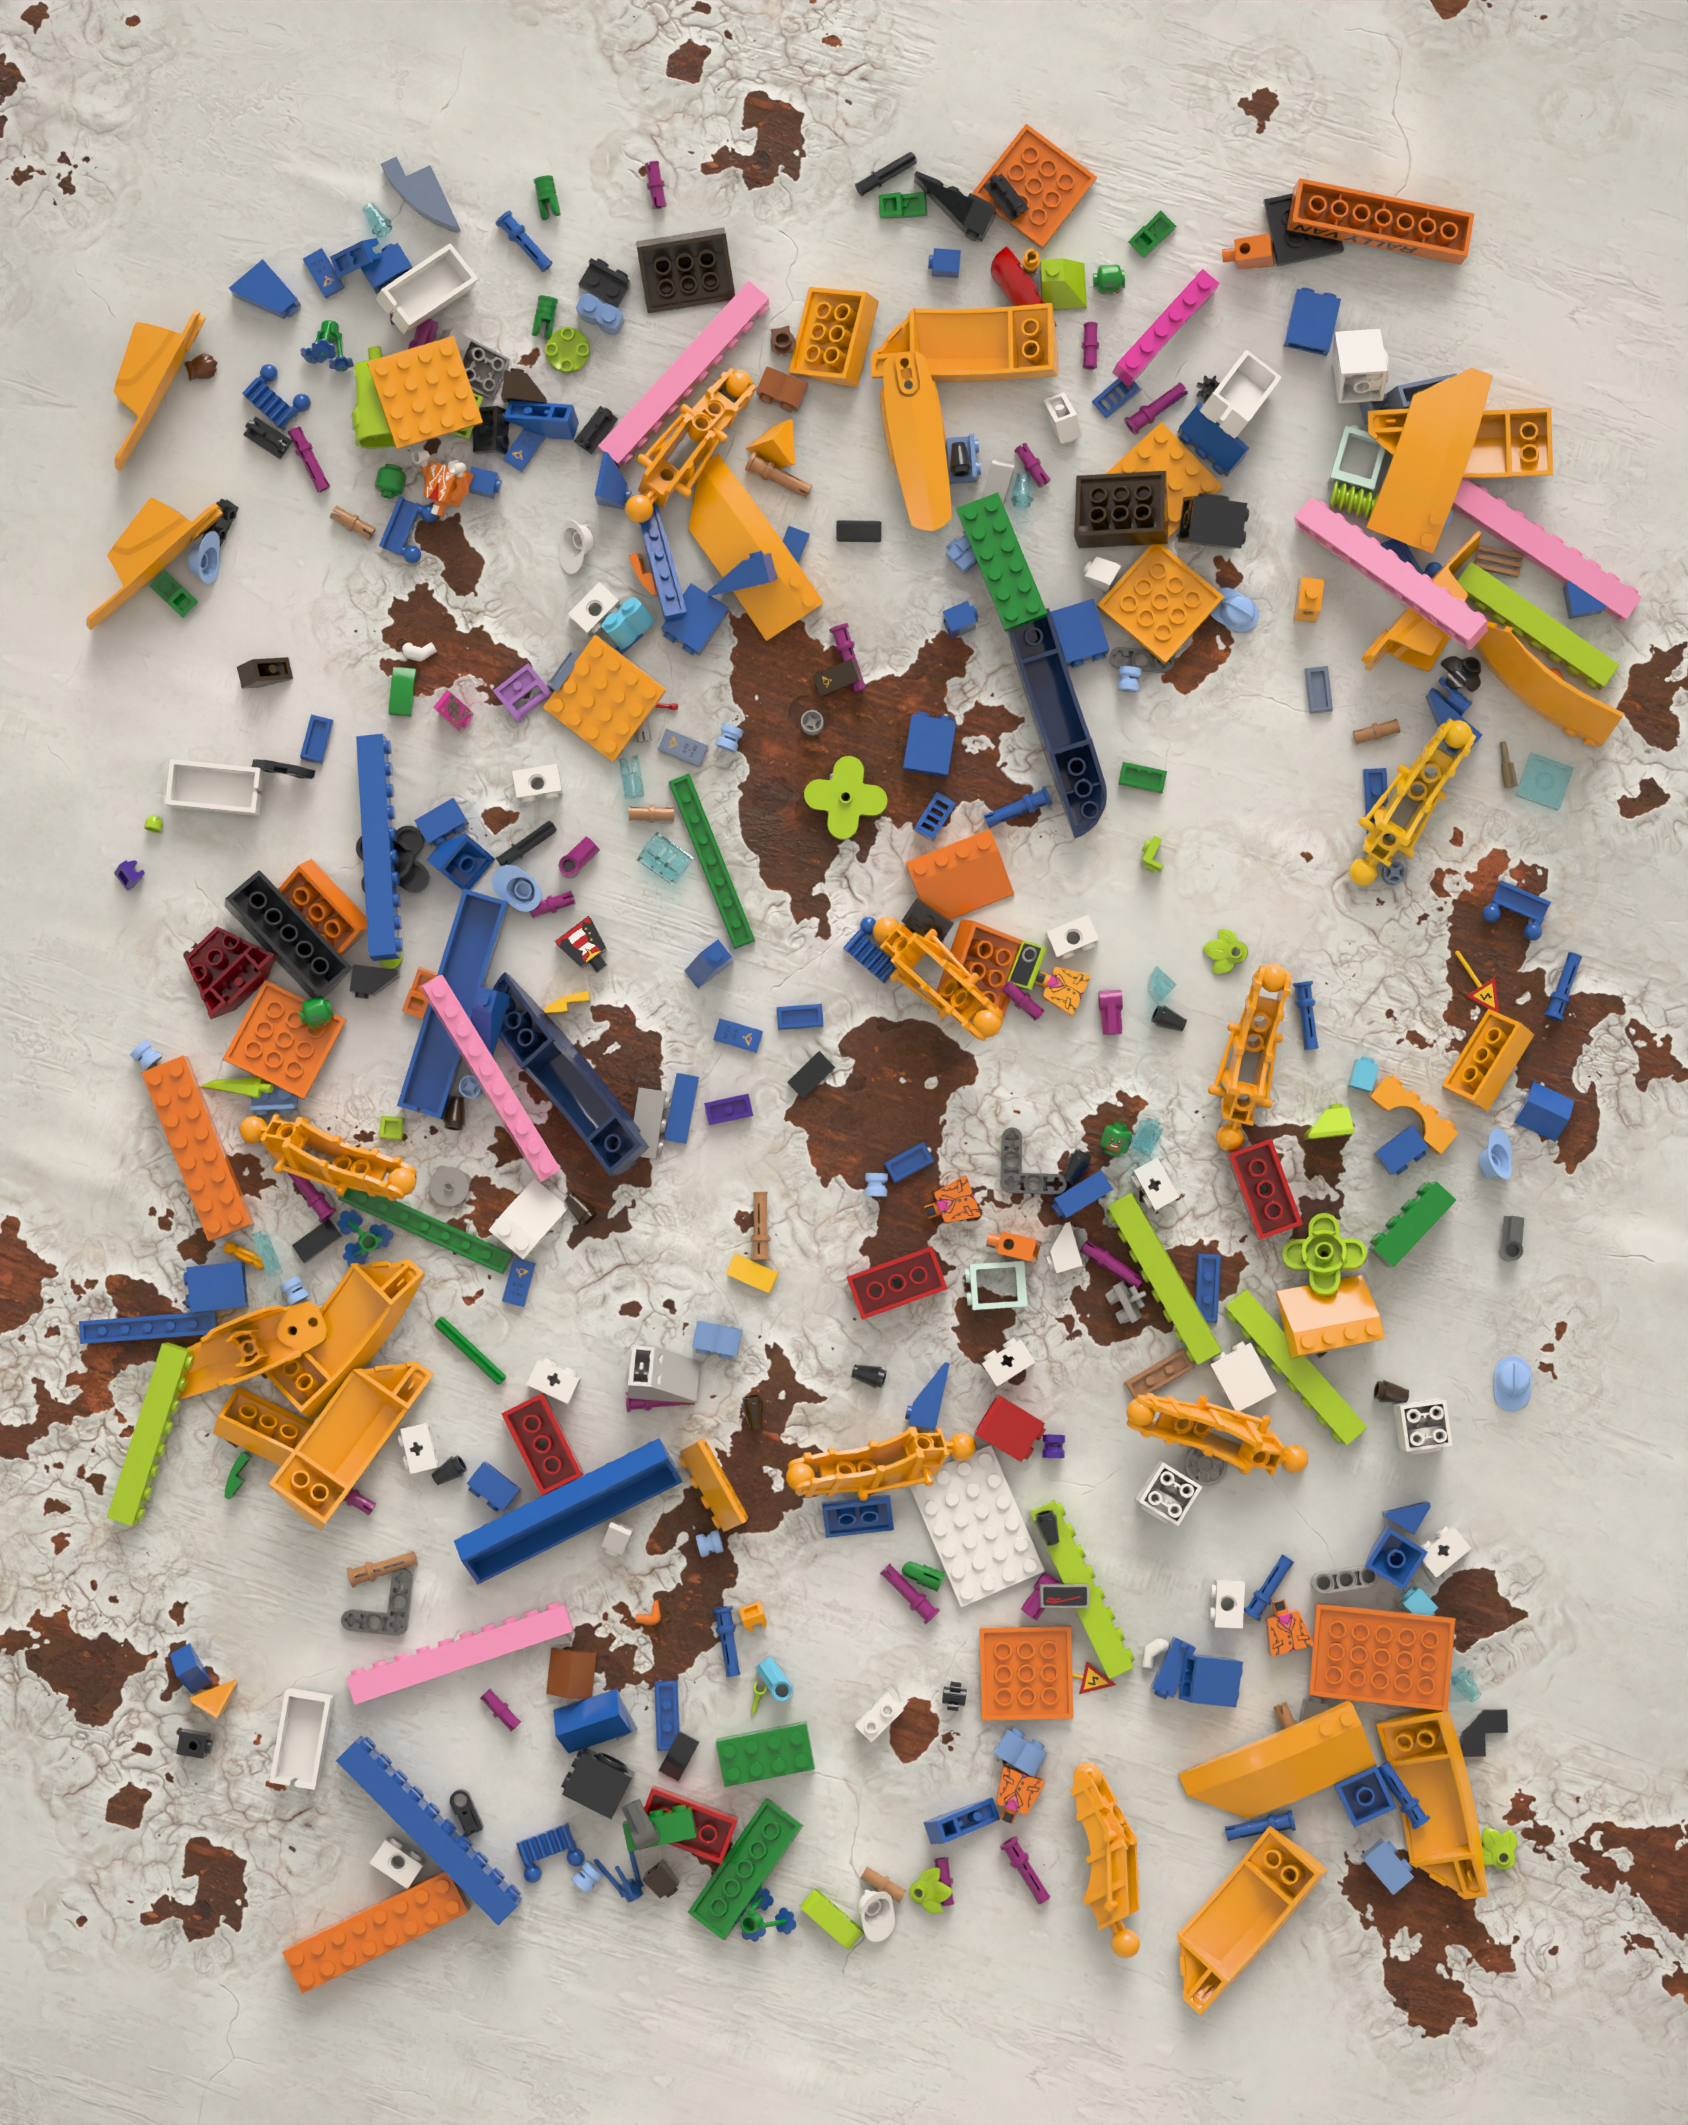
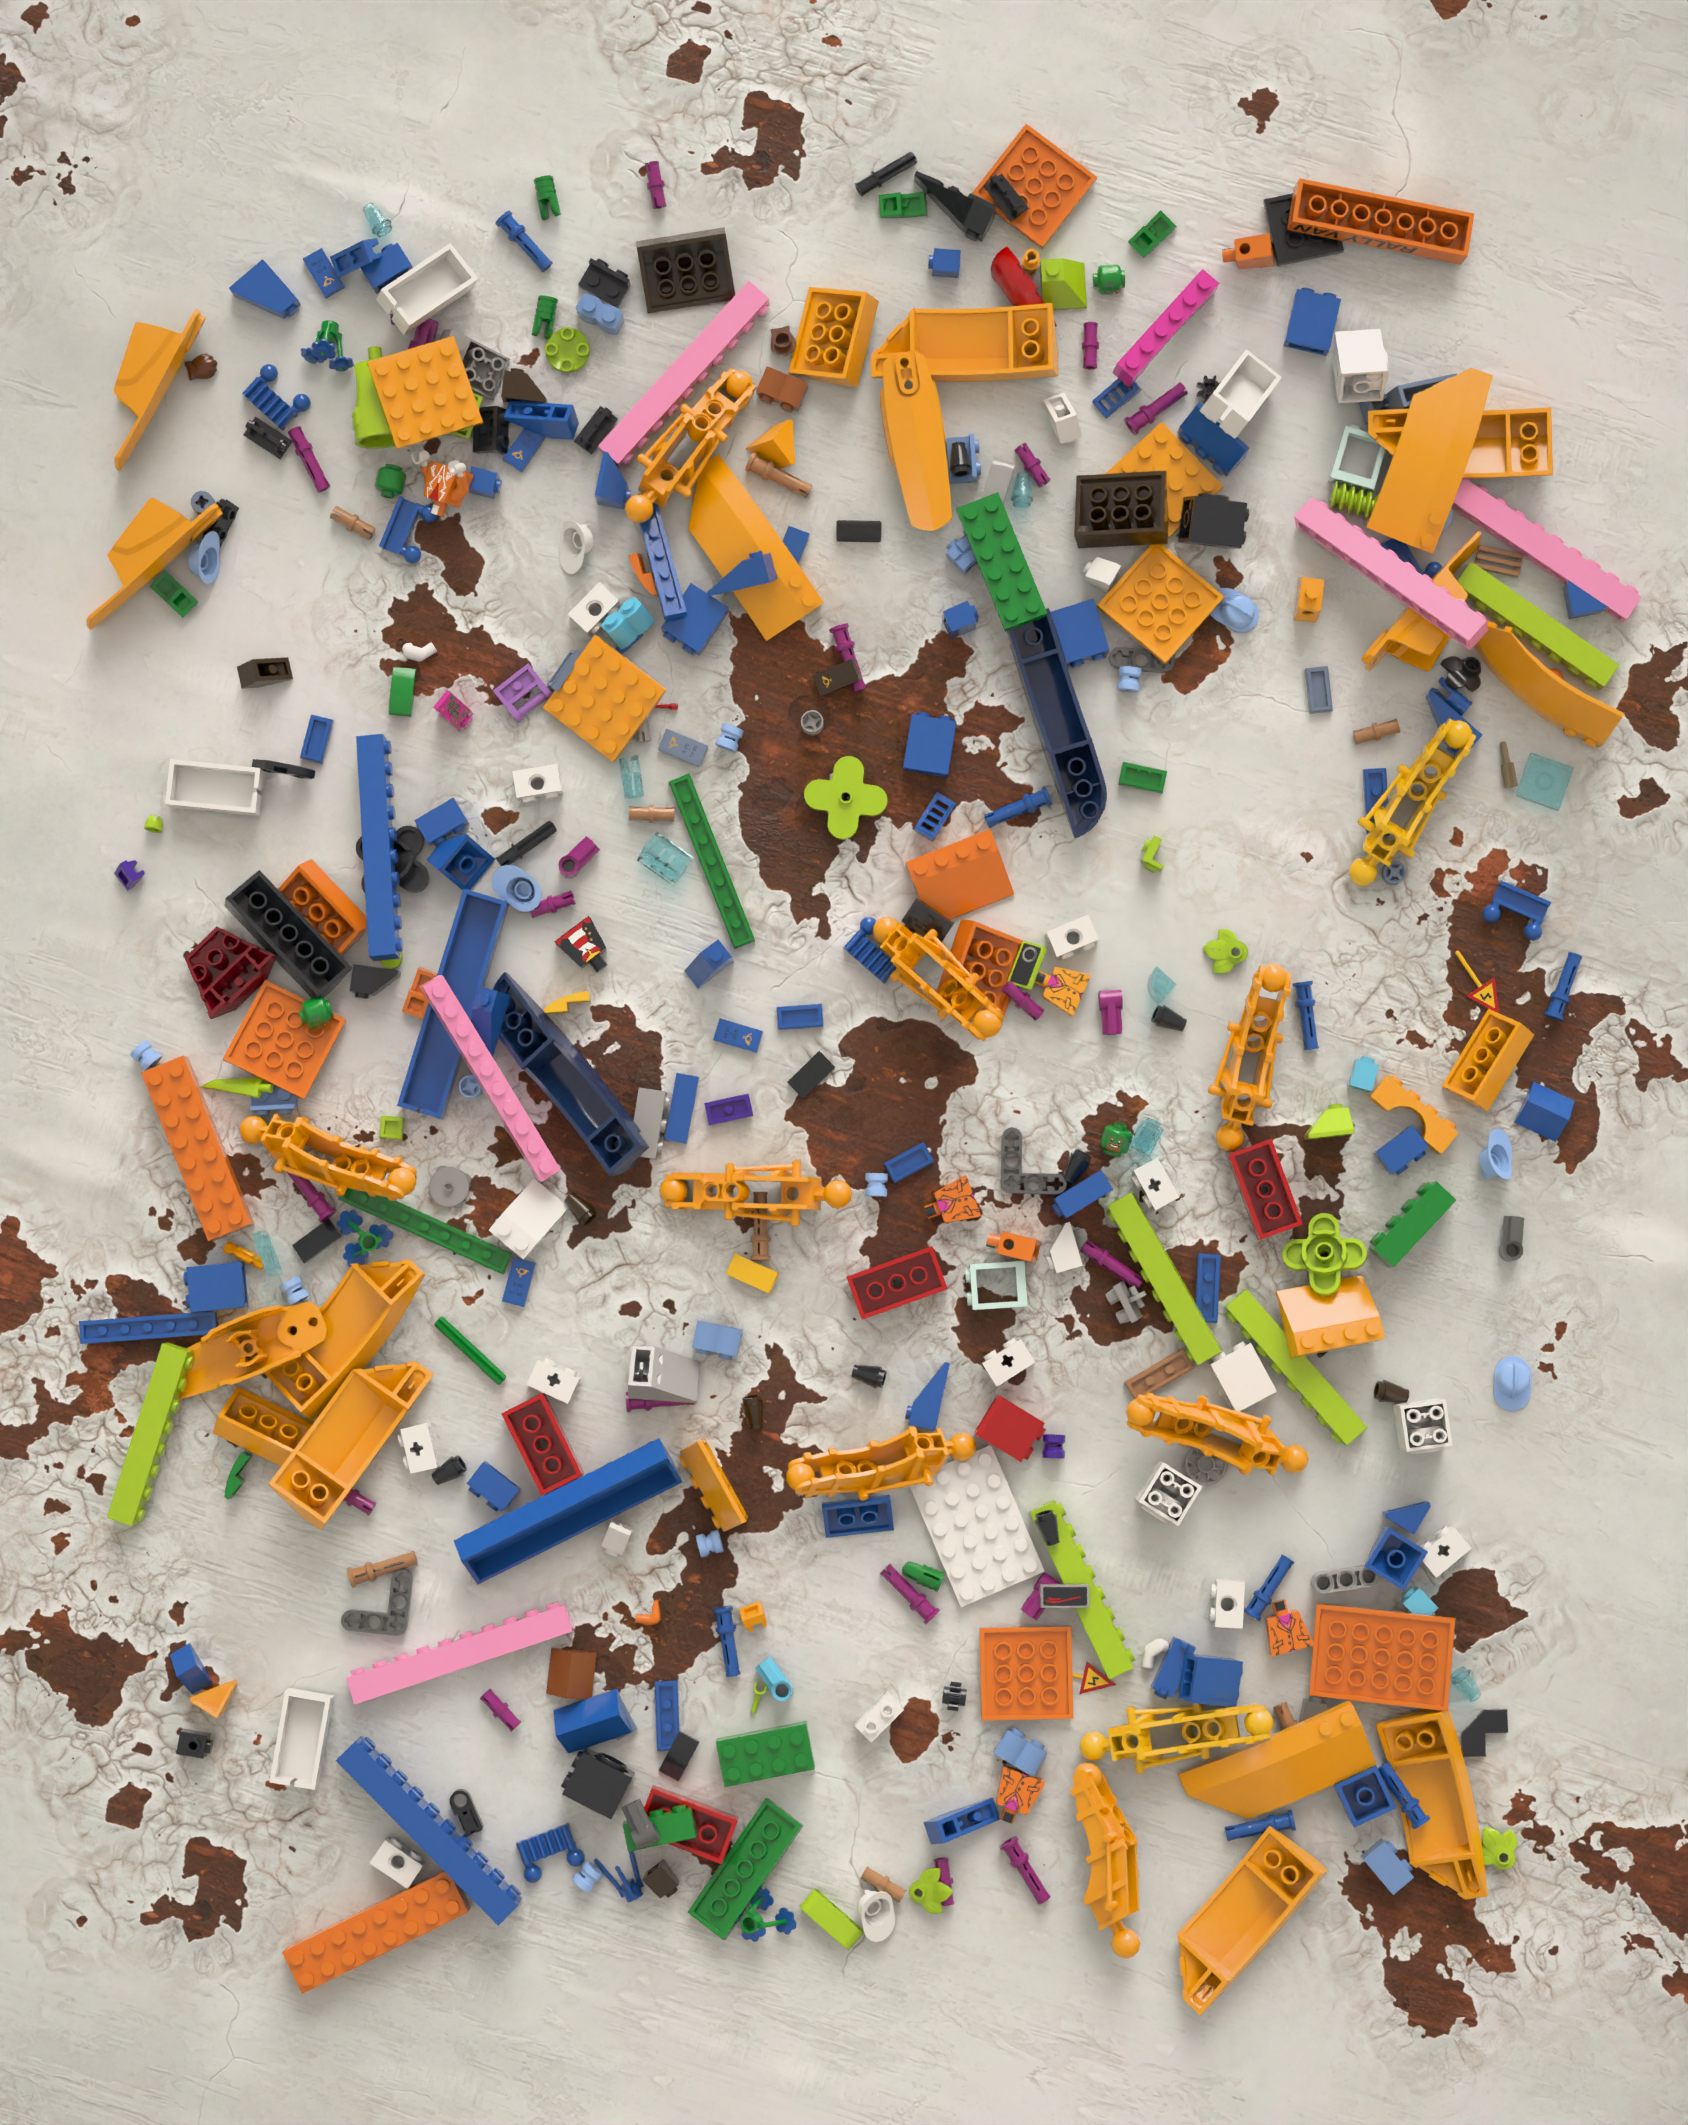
sand blue slope [380,156,461,233] -> none
dark brown cone [443,1096,465,1131] -> none
none -> sand blue wheel [191,491,216,515]
none -> light orange piece [659,1160,852,1226]
none -> yellow piece [1079,1703,1274,1774]

